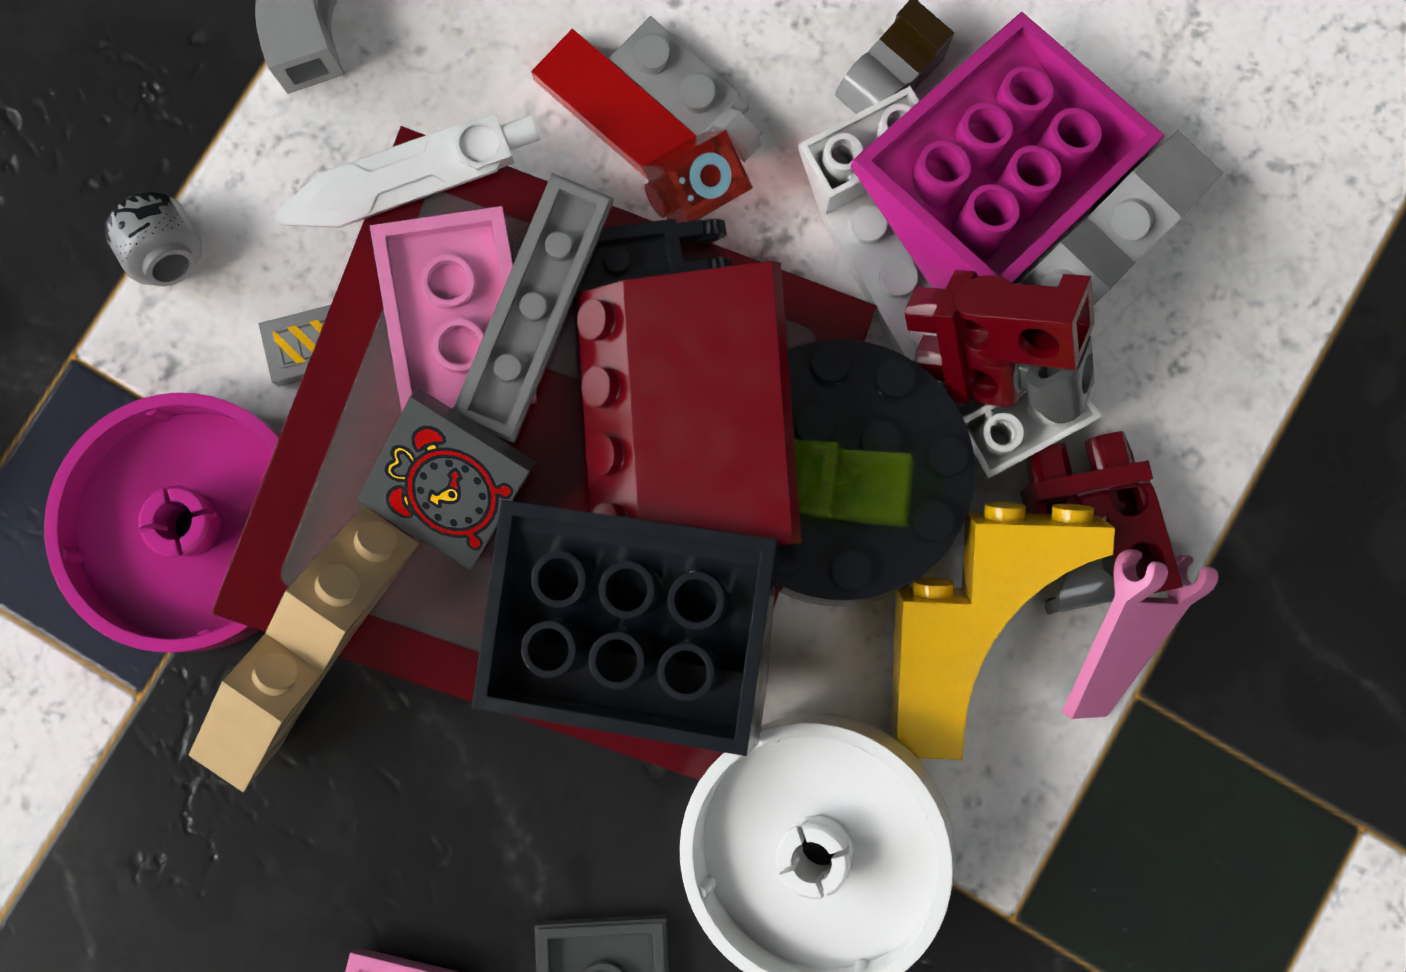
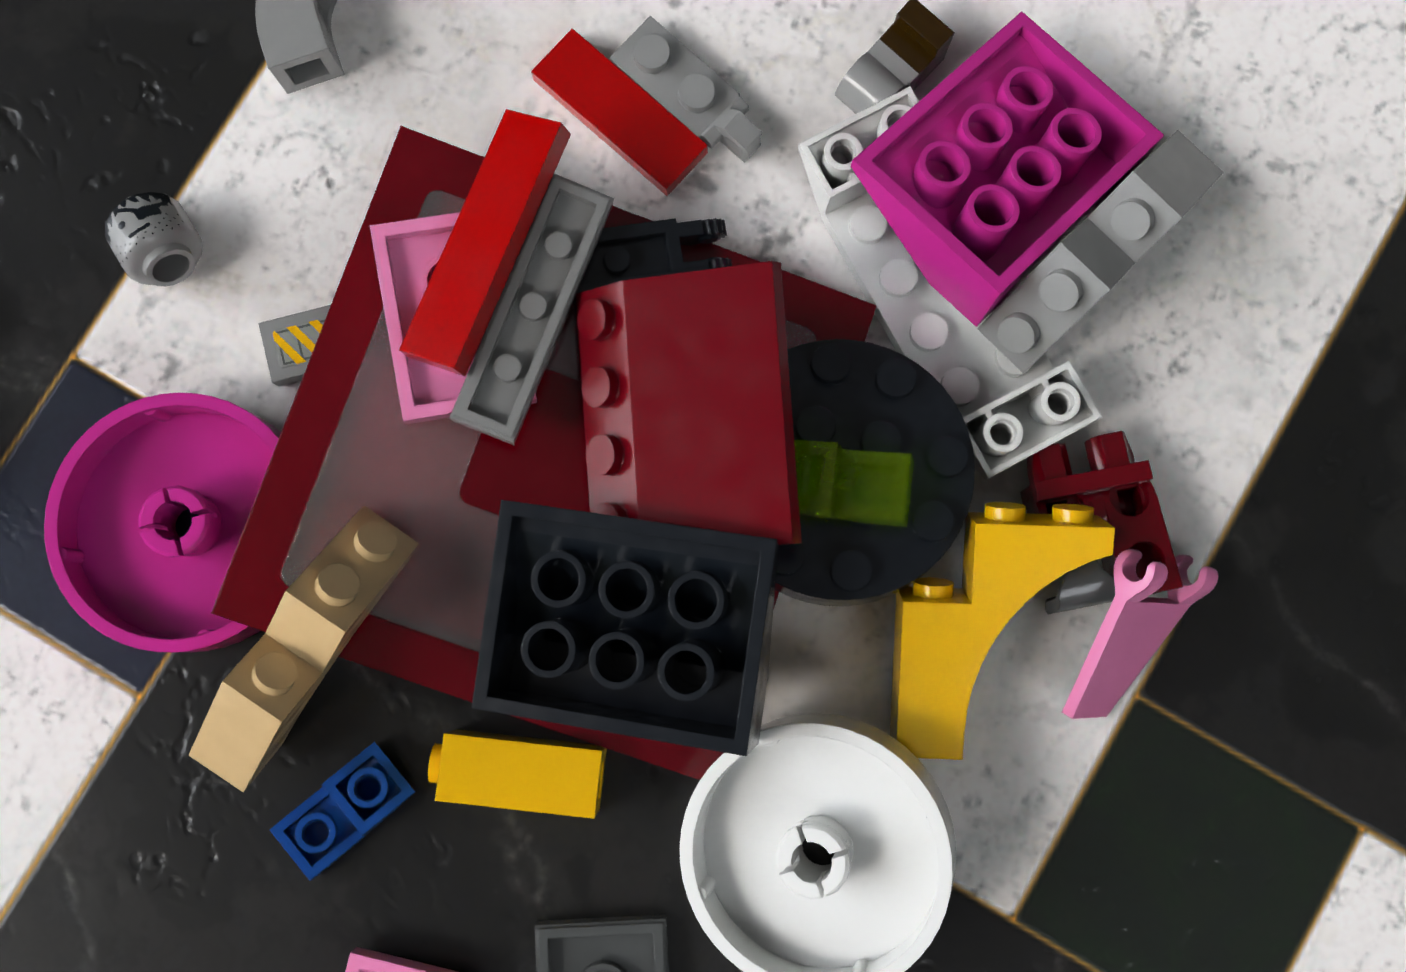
white piece [275,113,540,228] -> none
dark grey tile [356,388,536,571] -> none
clear red brick [642,130,753,223] -> none
dark red hips [904,270,1095,424] -> none
none -> blue slope [269,741,415,881]
none -> red tile [399,109,571,377]
none -> yellow brick [428,729,607,819]

